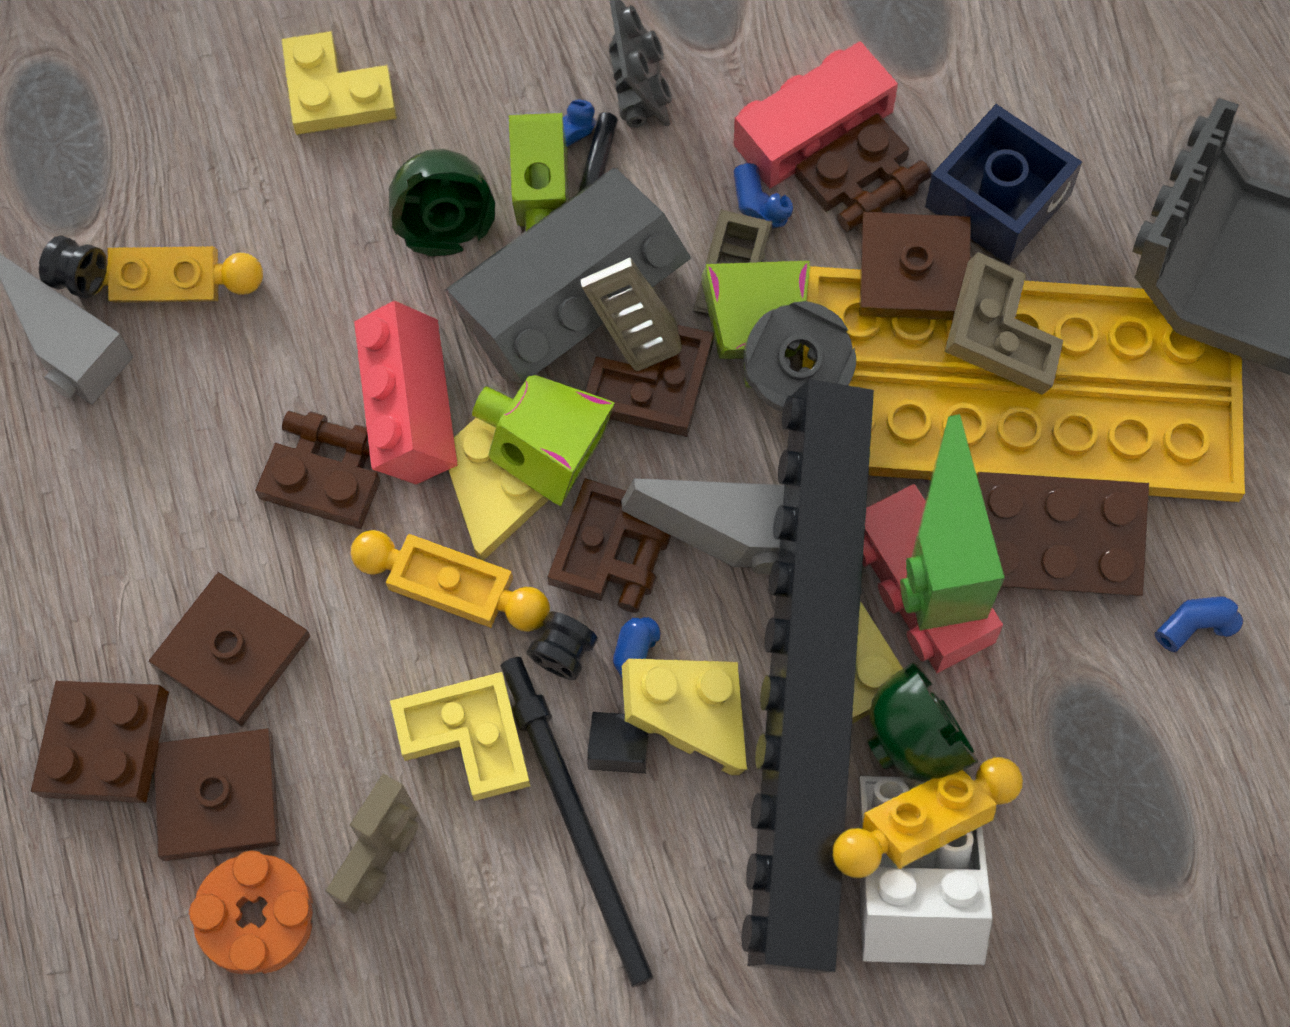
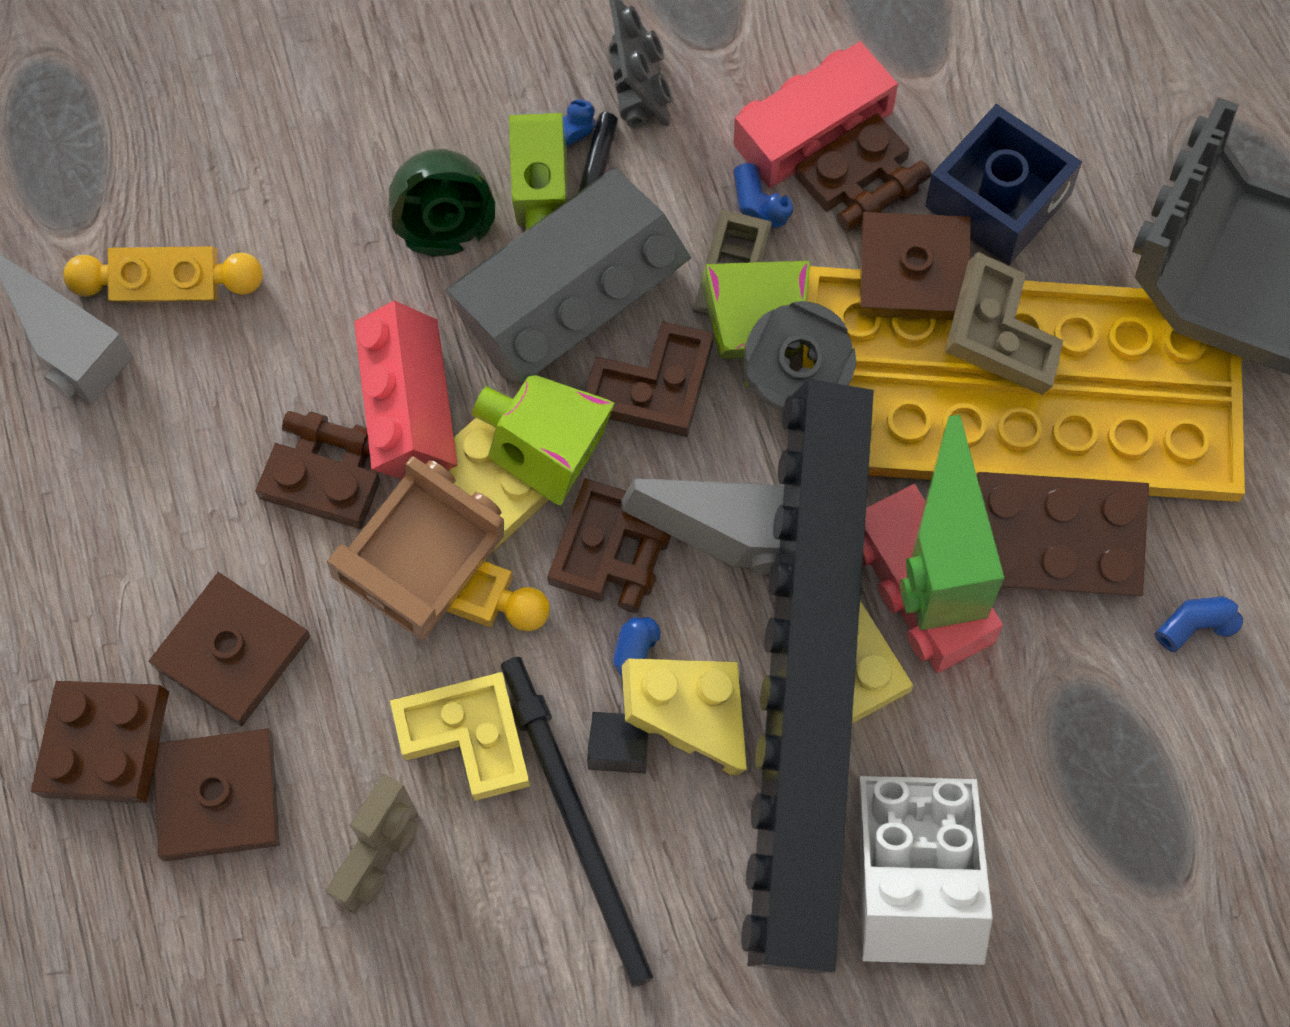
black wheel [38,235,107,299] -> none
orange plate [189,850,313,975] -> none
light yellow plate [282,31,397,135] -> none
black wheel [527,611,598,680] -> none
dark tan slope [581,258,682,371] -> none
yellow plate [833,757,1023,878] -> none
dark green cylinder [867,662,978,783] -> none
none -> medium nougat panel [327,456,504,642]

